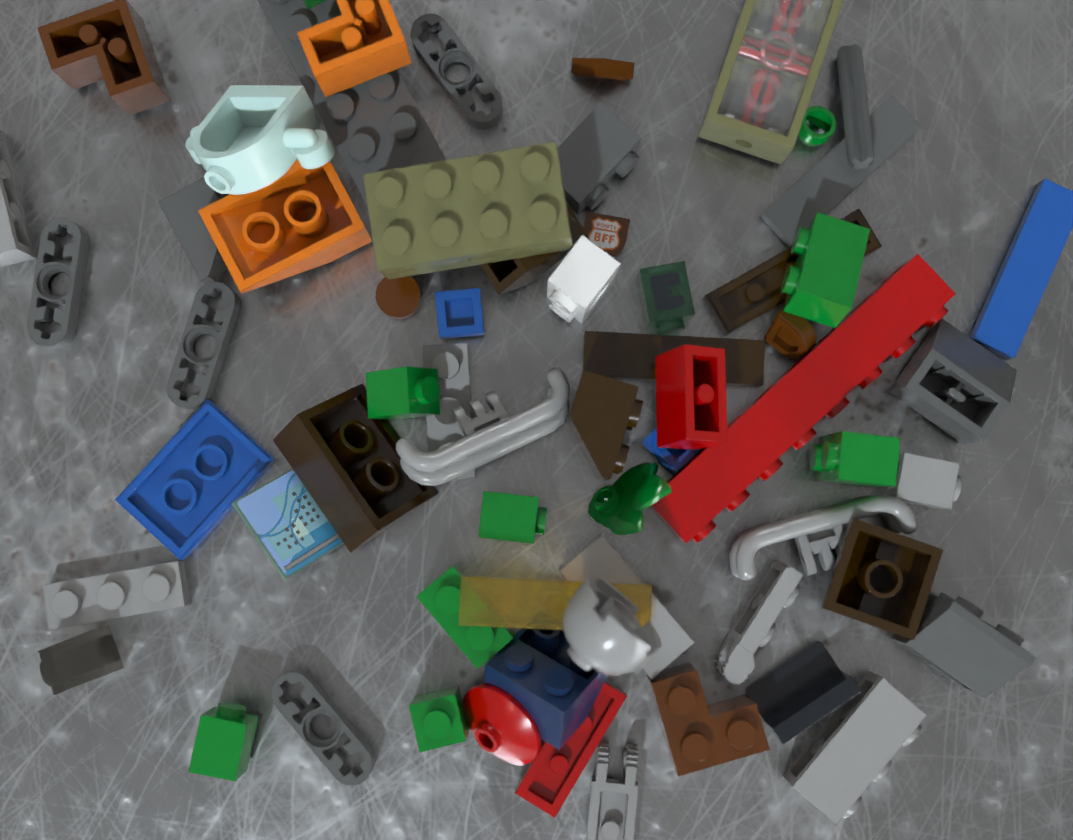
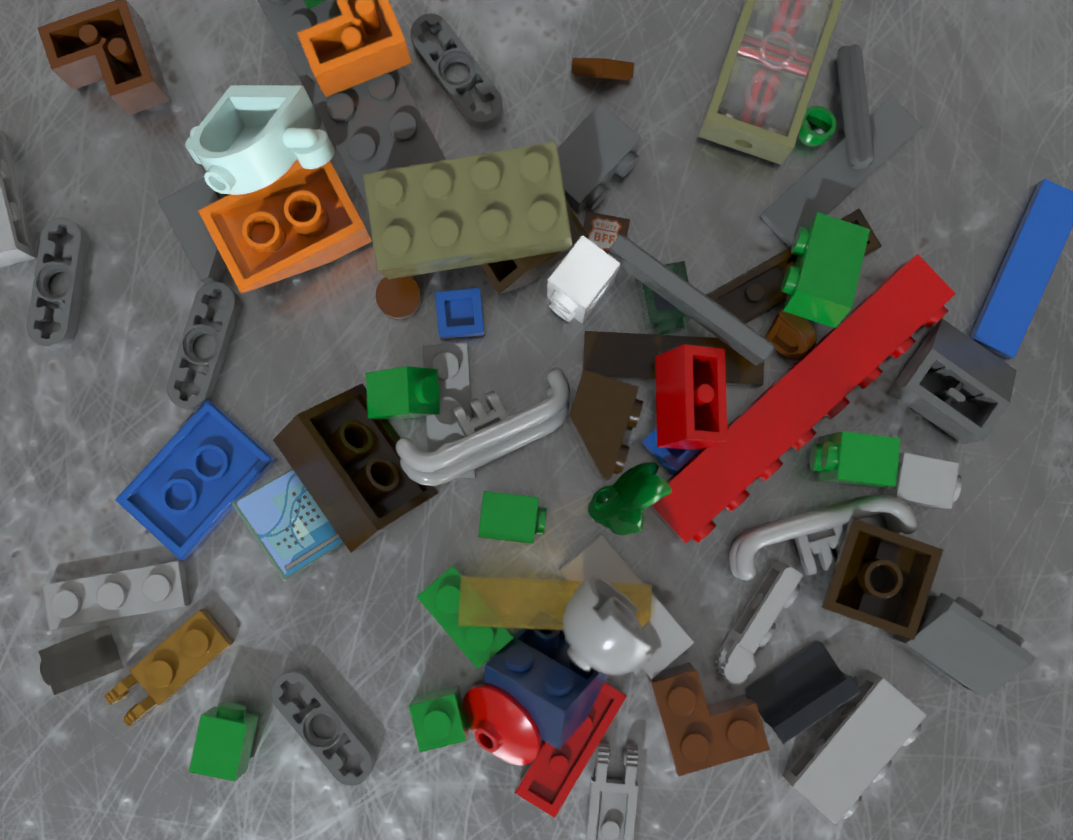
none -> pearl gold hinge [104,608,233,727]
none -> dark grey tile [608,234,775,365]

